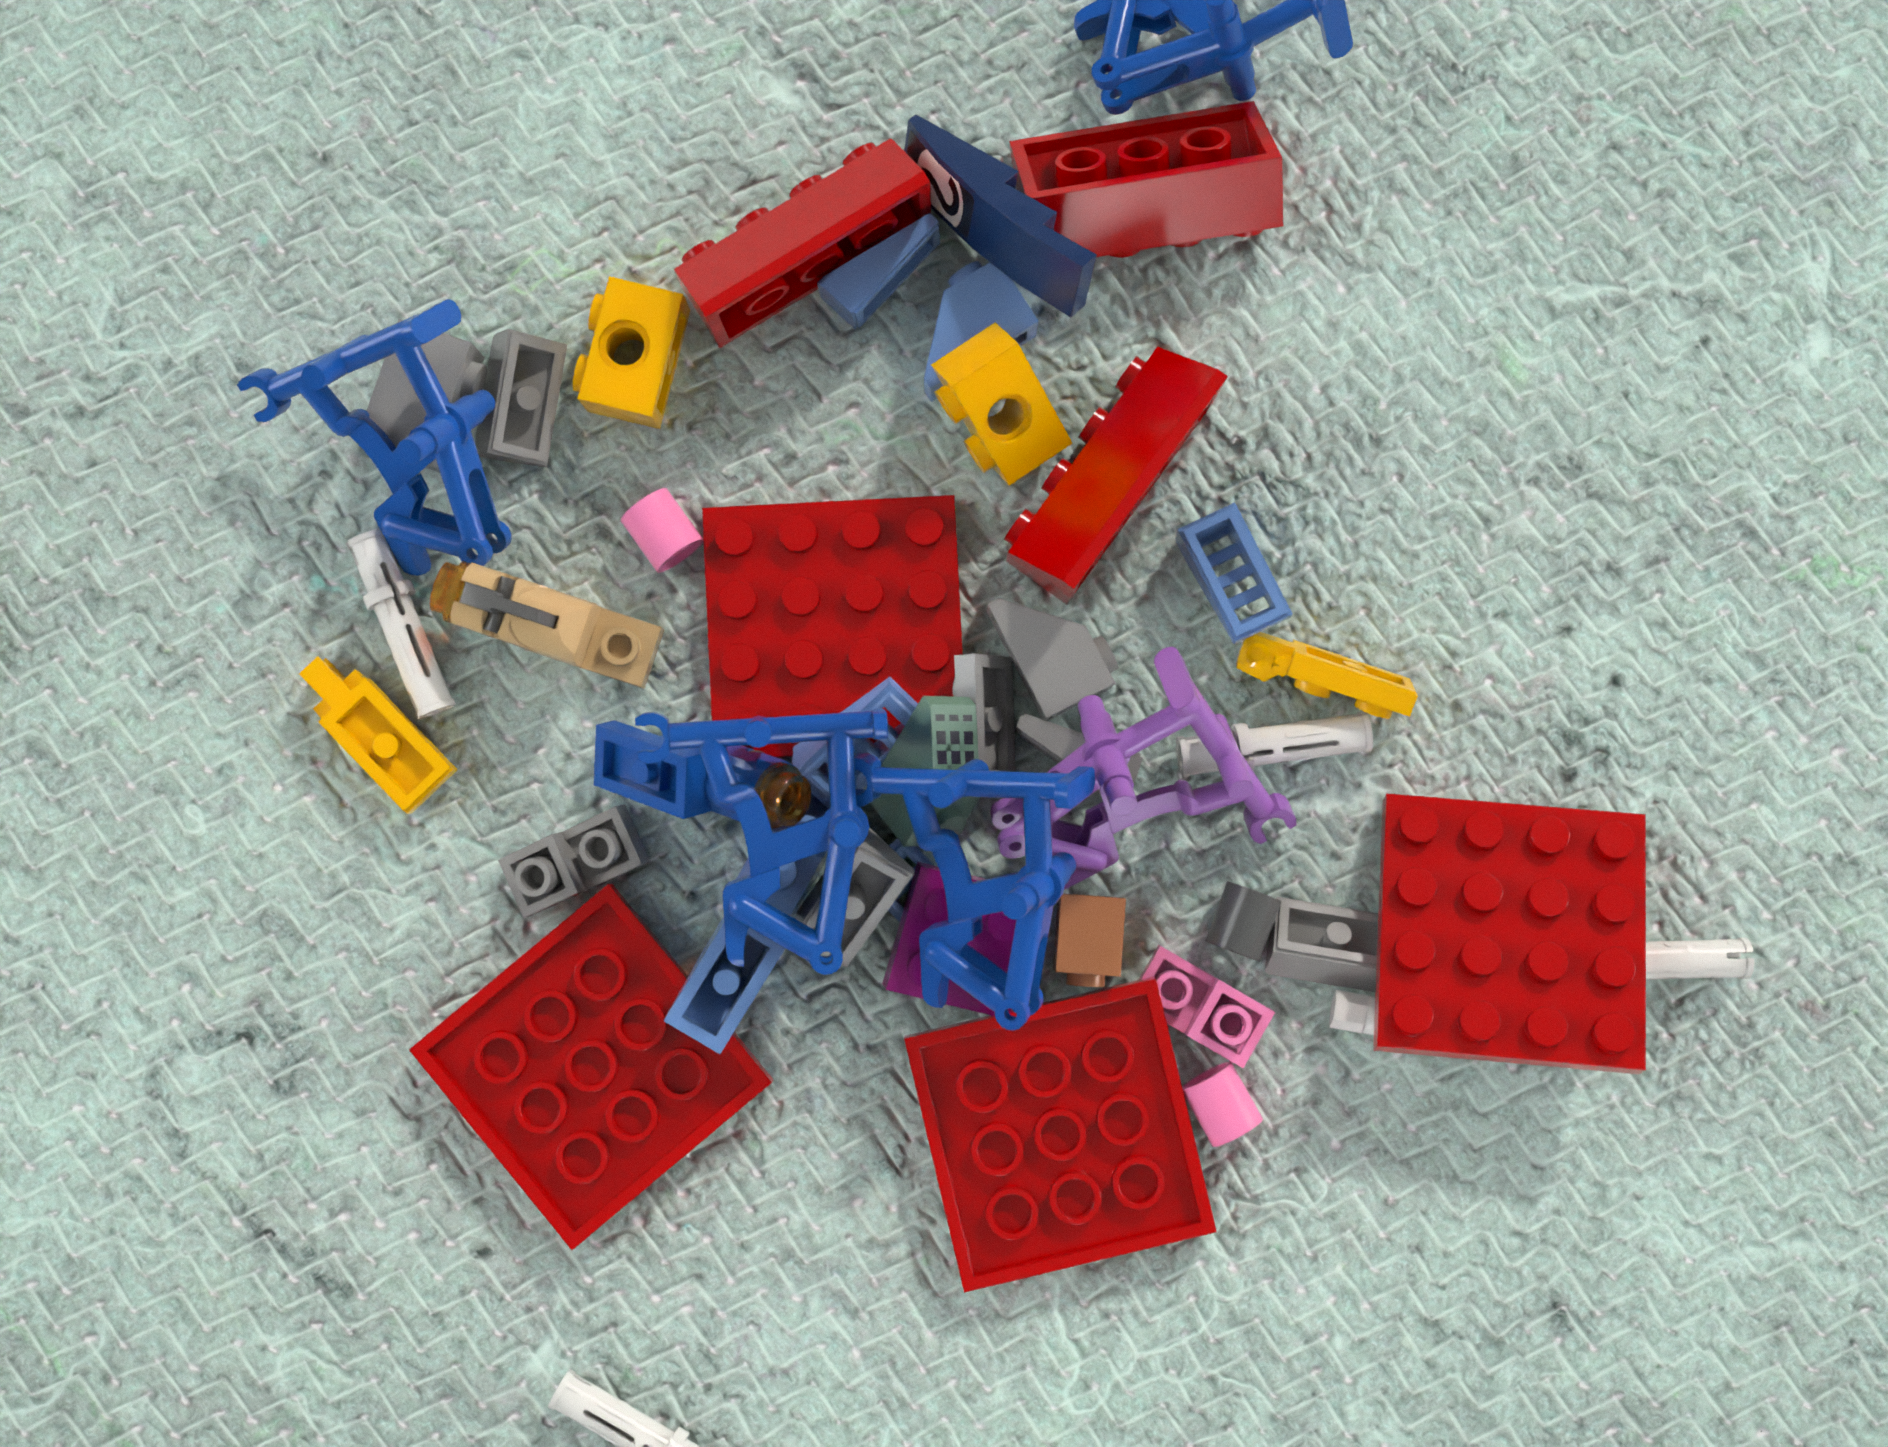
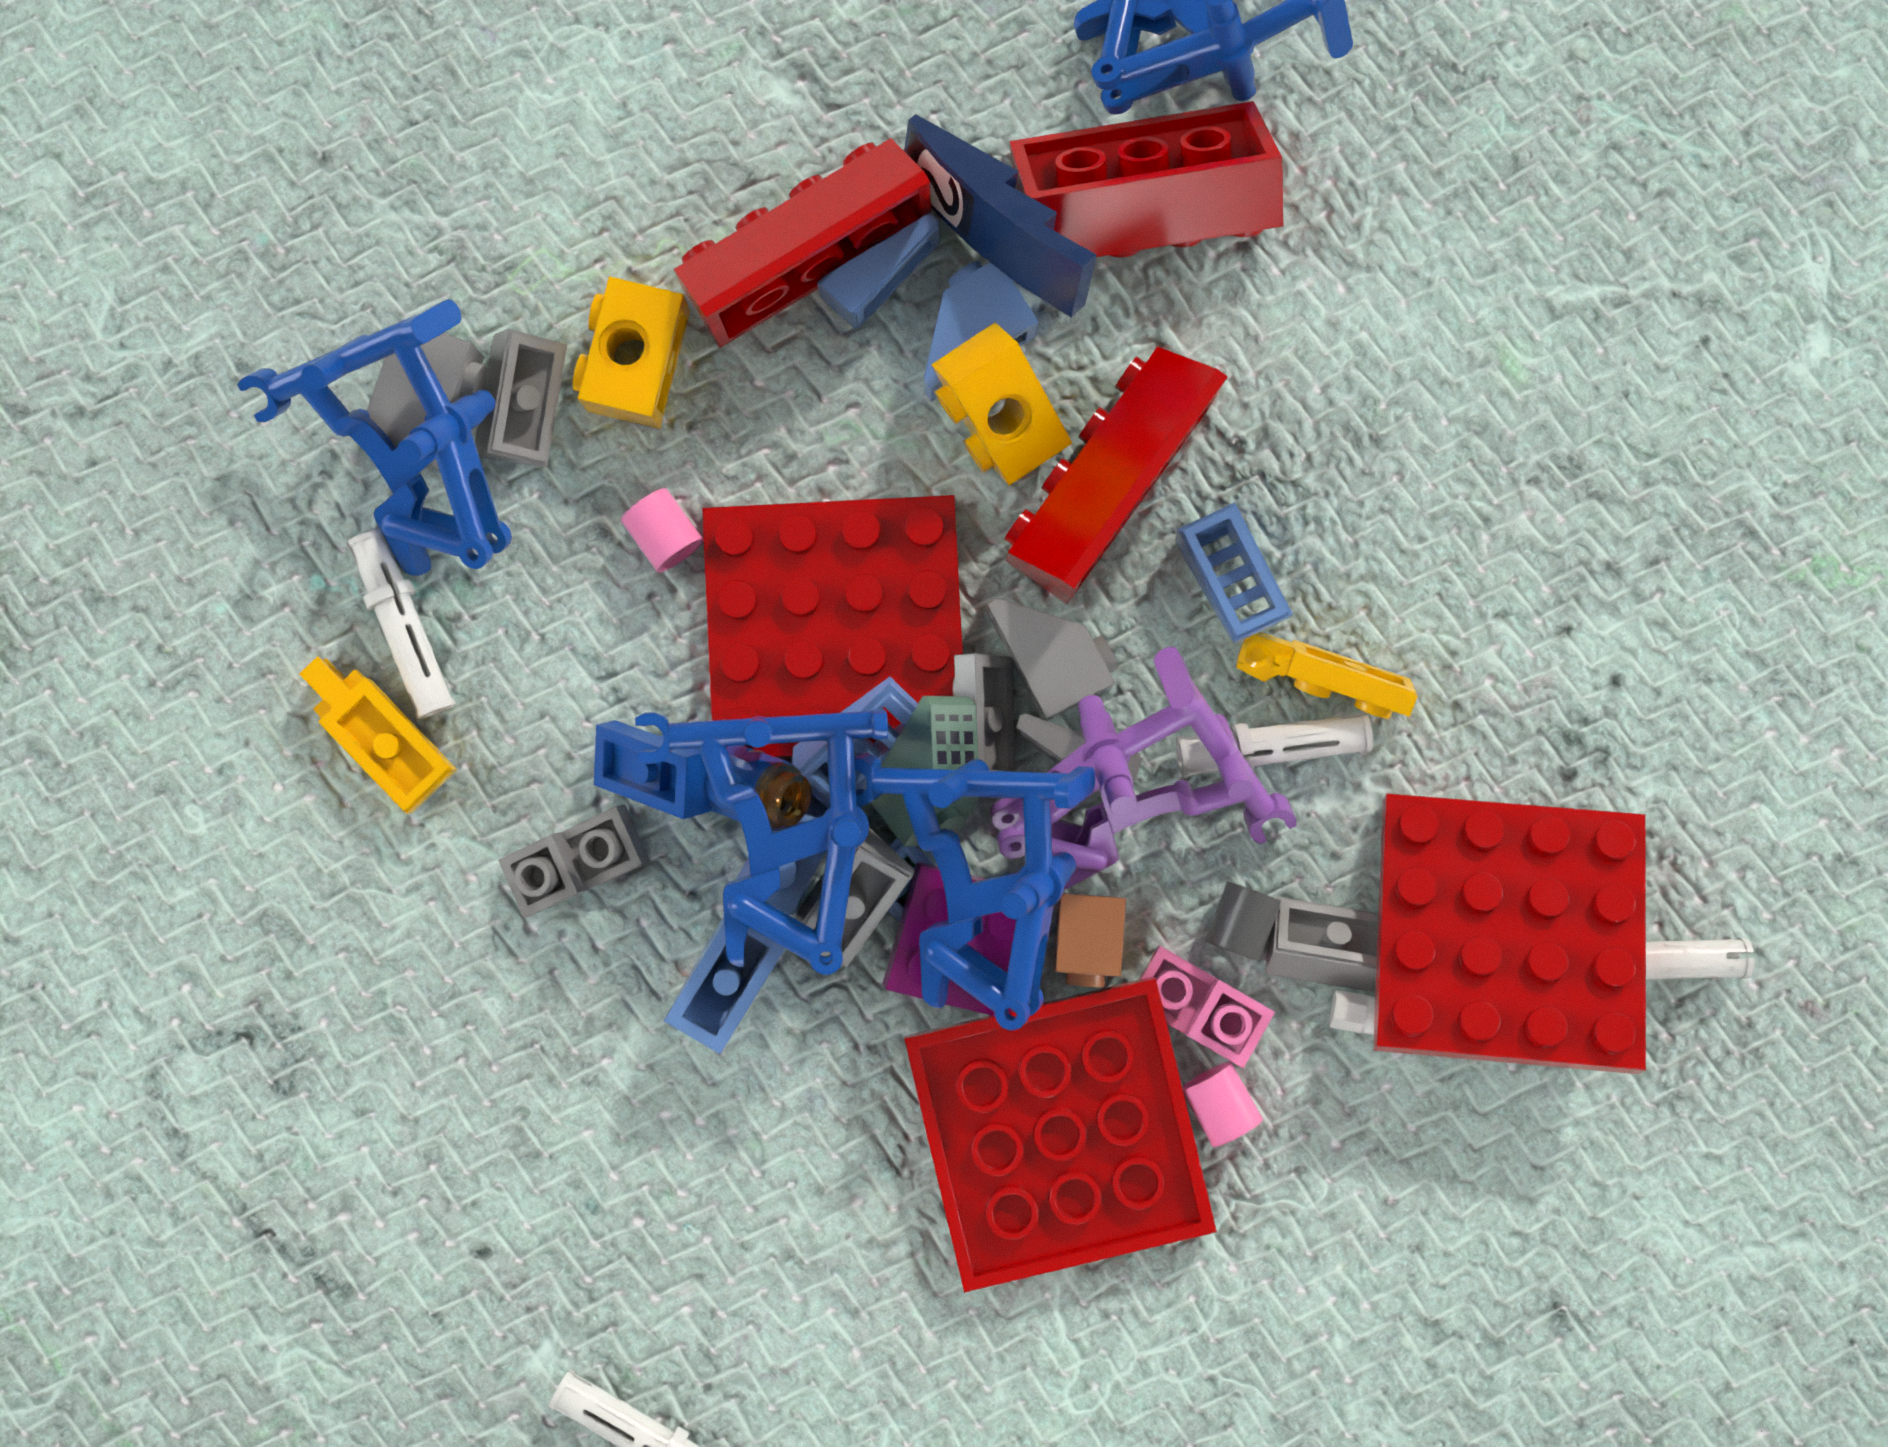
red plate [409,884,774,1250] -> none
tan plate [430,561,664,689] -> none

